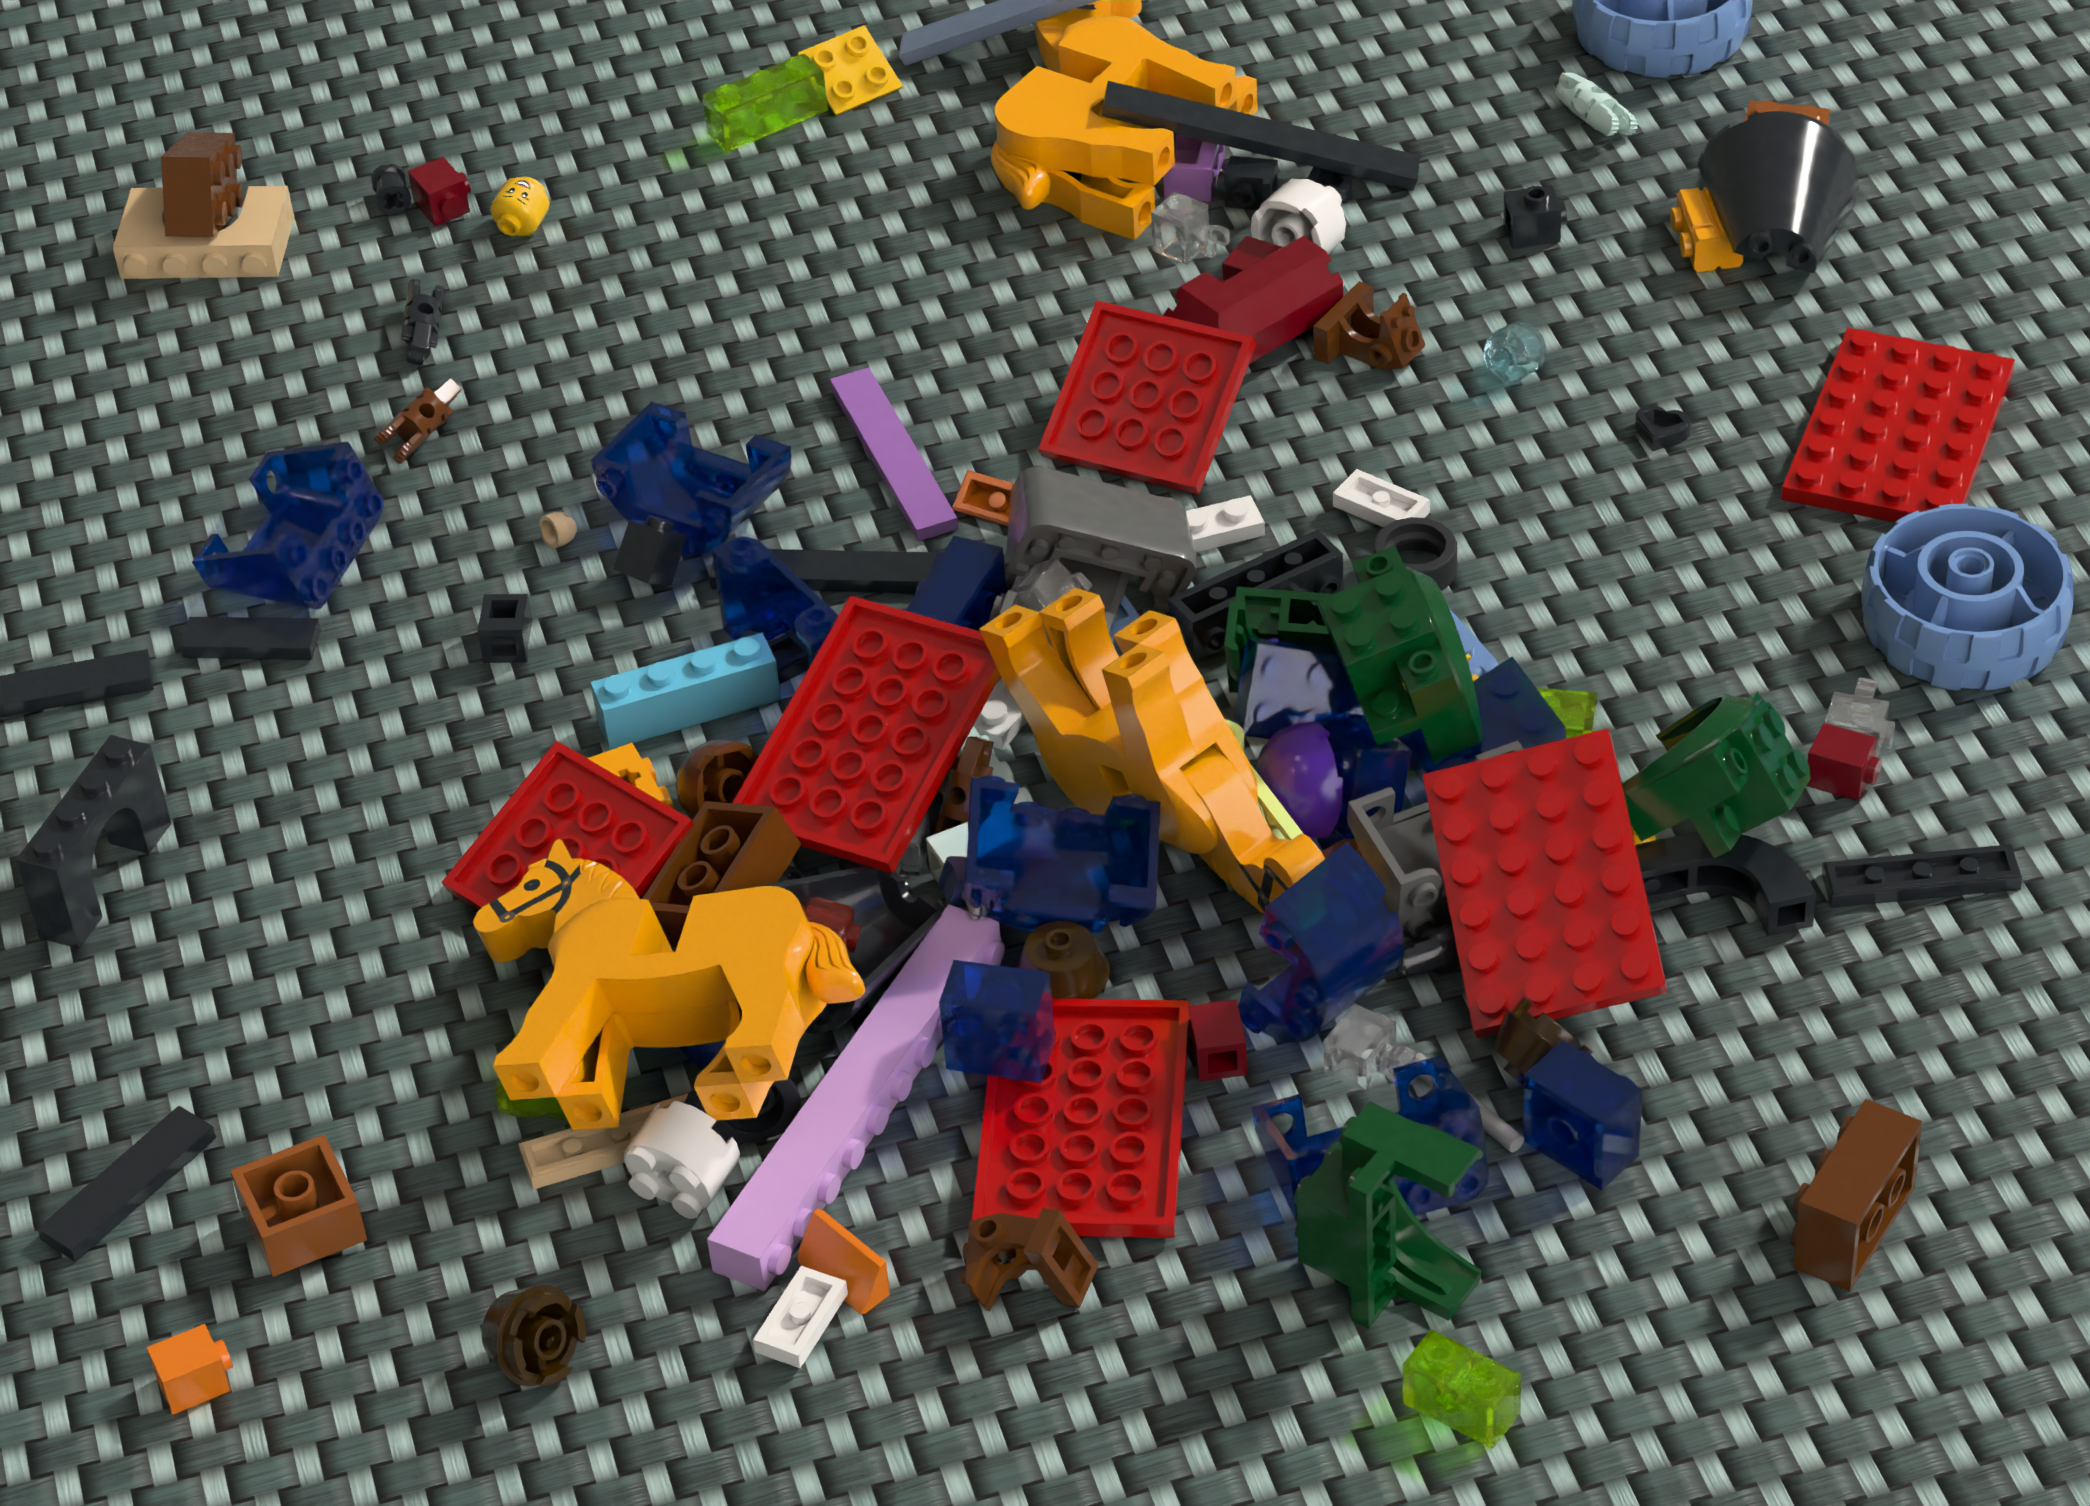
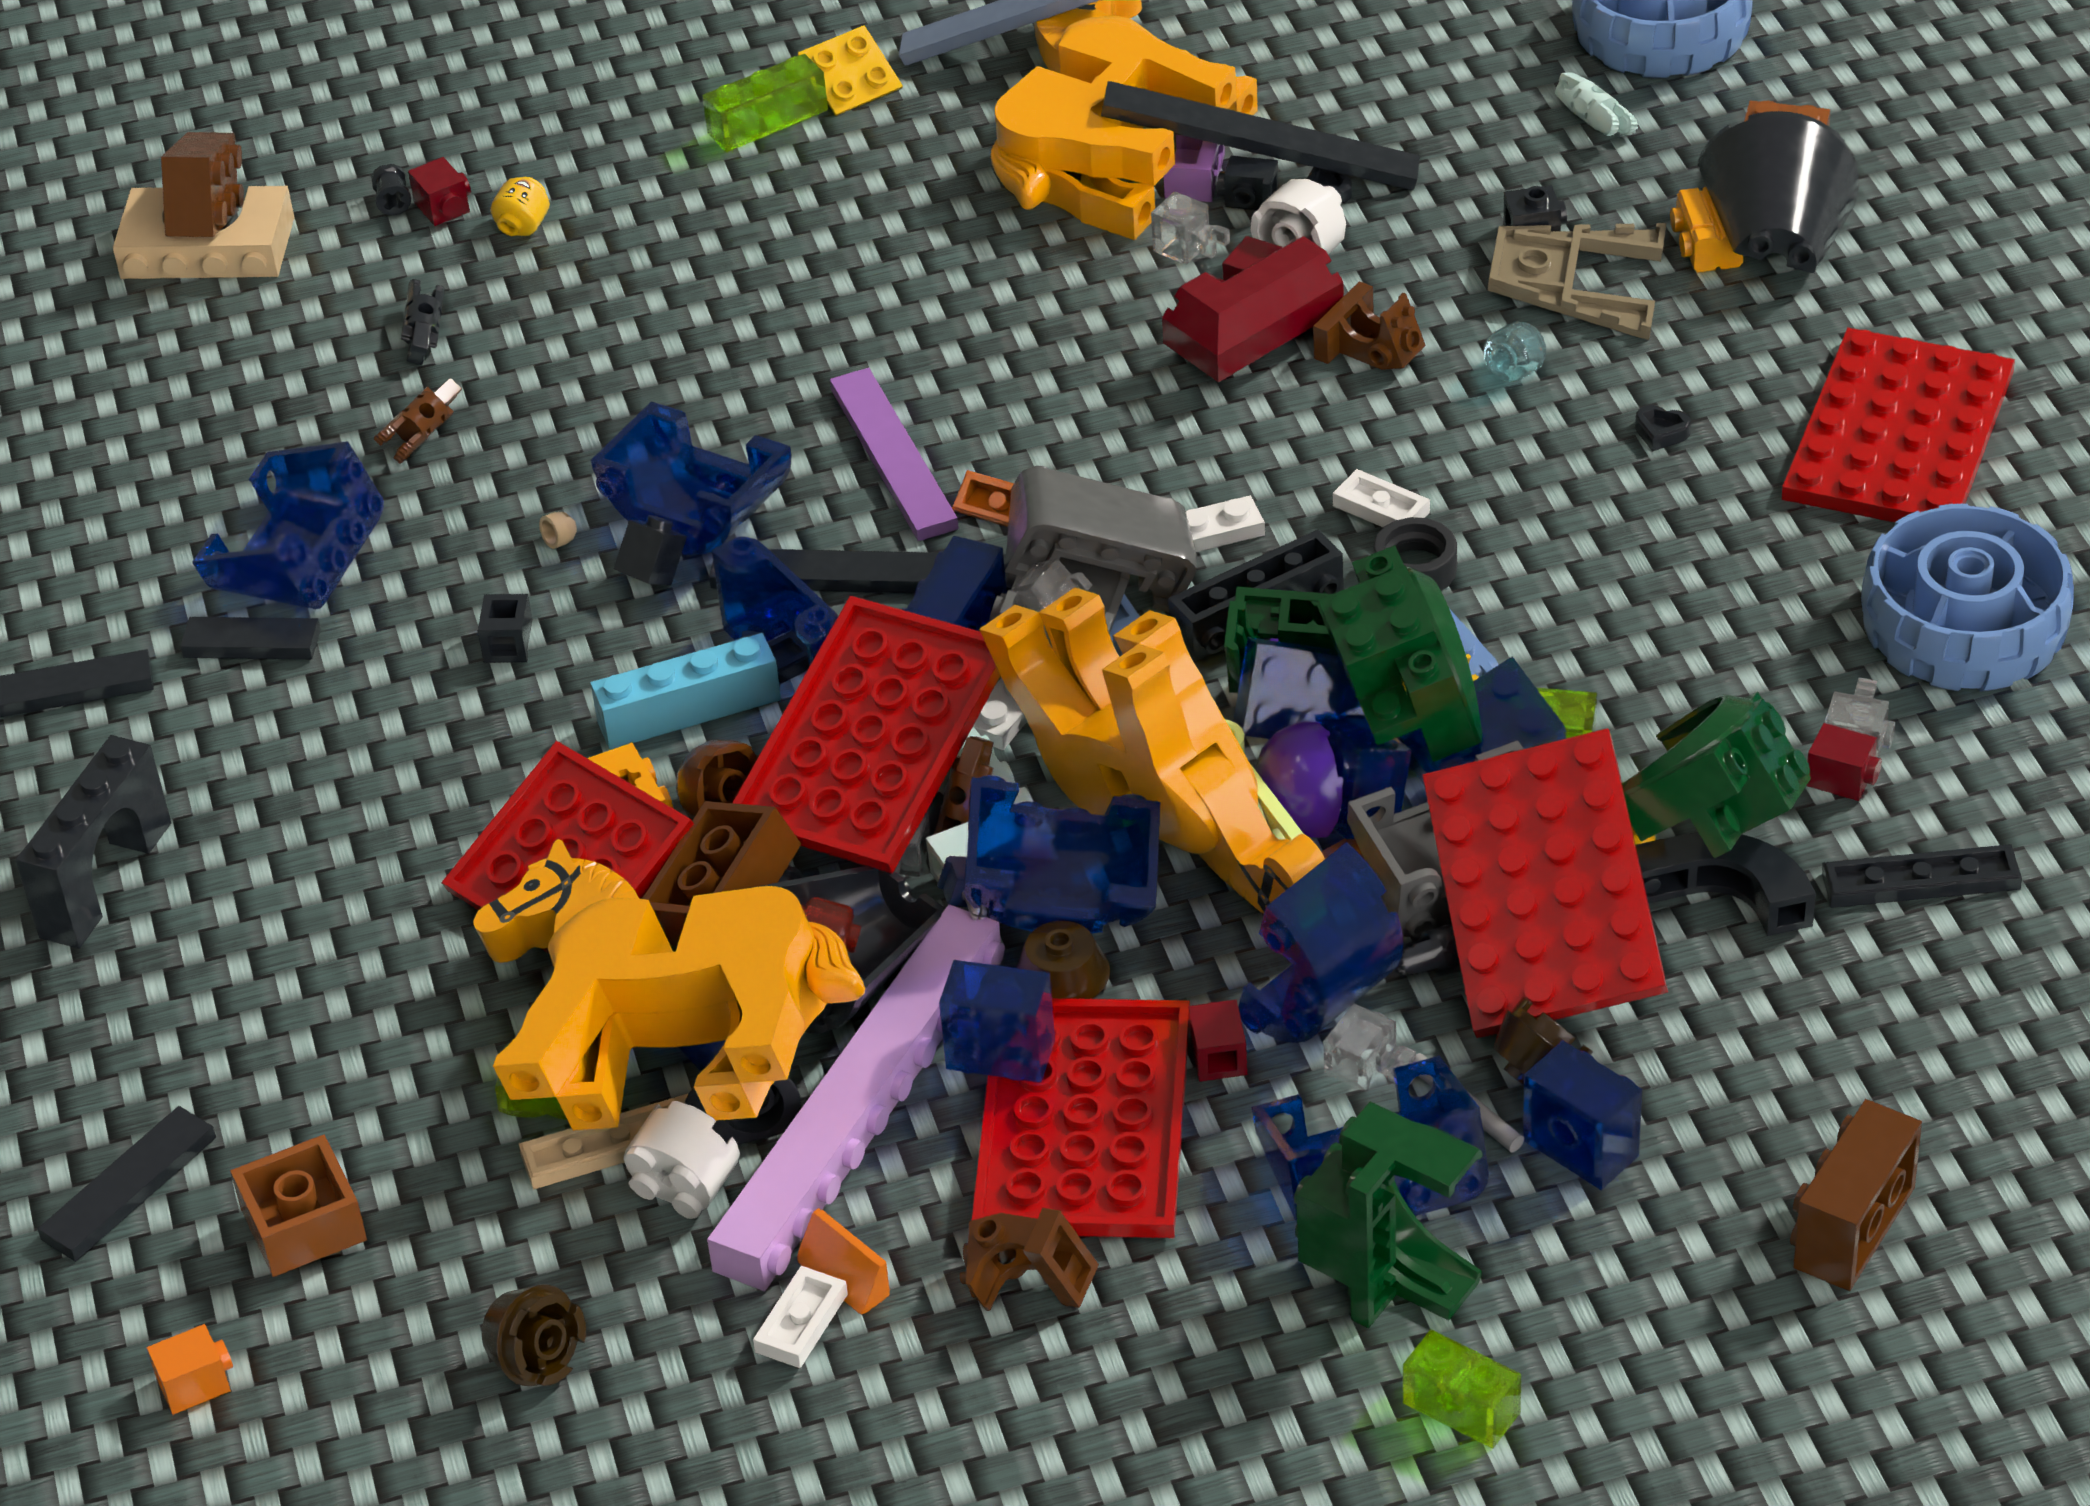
red plate [1038,300,1256,495] -> none
none -> dark tan wing [1488,223,1667,340]

